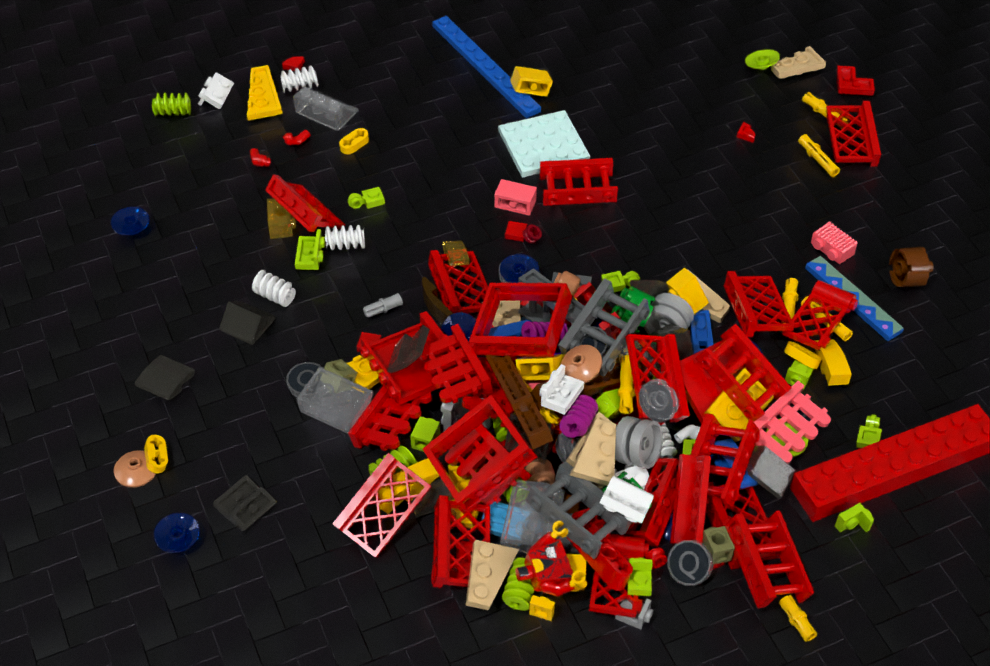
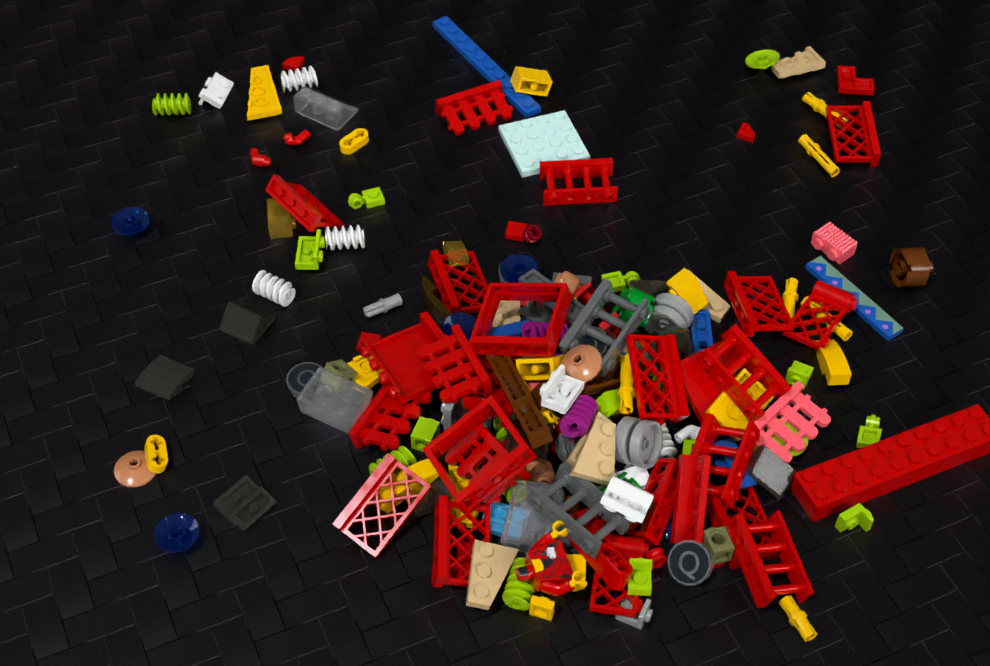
clear smoke slope [387,325,430,373] -> none
coral brick [495,179,537,215] -> none
clear tile [639,379,679,423] -> none
yellow beam [784,341,822,369] -> none
none -> red fence [435,80,513,136]

